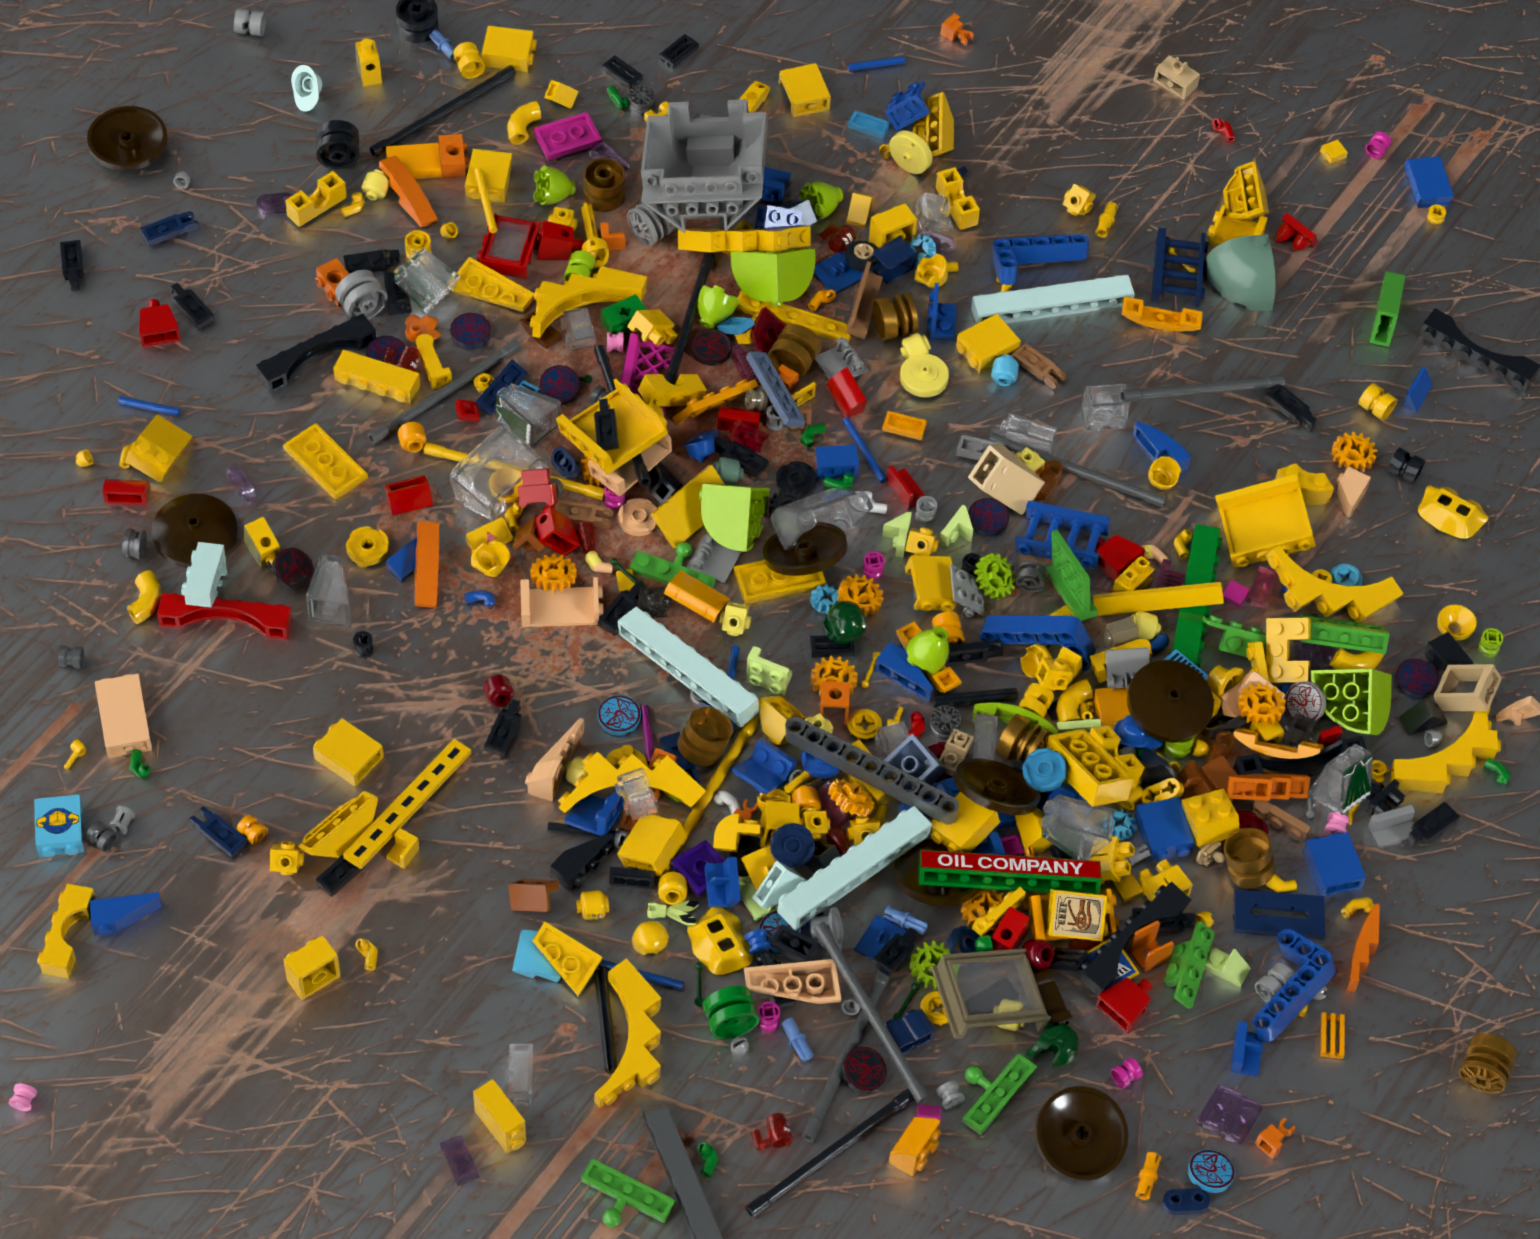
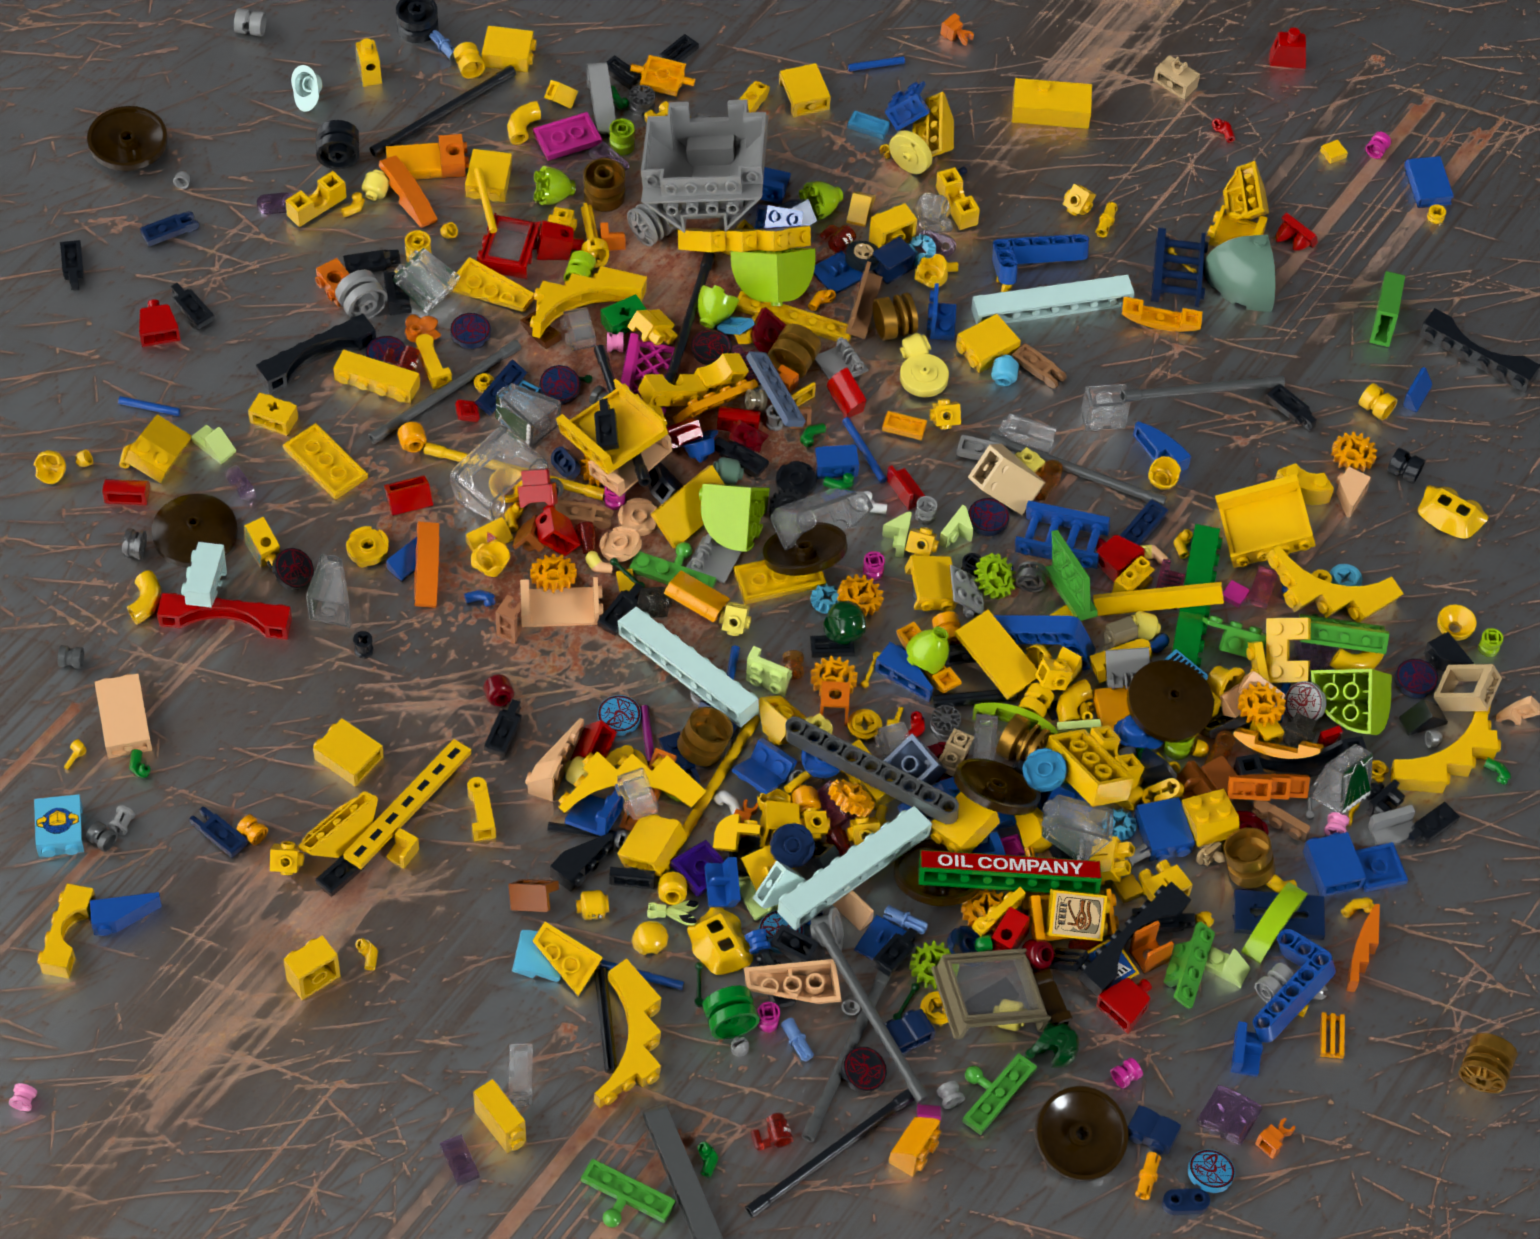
none -> yellow hair [33,450,66,484]
none -> yellowish green slope [191,425,236,464]
none -> yellow brick [248,392,298,436]
none -> yellow leg [467,777,496,842]
none -> nougat hinge [495,594,522,644]
none -> red brick [570,720,617,761]
none -> light grey beam [586,62,616,135]
none -> light nougat tile [599,526,642,562]
none -> lime wheel [609,118,635,156]
none -> light orange plate [630,55,696,97]
none -> red piece [666,418,703,448]
none -> yellow brick [694,353,749,395]
none -> clear orange wheel [782,650,804,680]
none -> light nougat slope [832,890,874,931]
none -> yellow brick [929,399,961,429]
none -> yellow tile [954,609,1038,700]
none -> yellow brick [1012,78,1092,129]
none -> dark blue plate [1120,499,1169,546]
none -> dark blue brick [1128,1105,1181,1155]
none -> lime slope [1241,882,1308,964]
none -> red torso [1270,27,1306,69]
none -> blue tile [1355,842,1408,893]

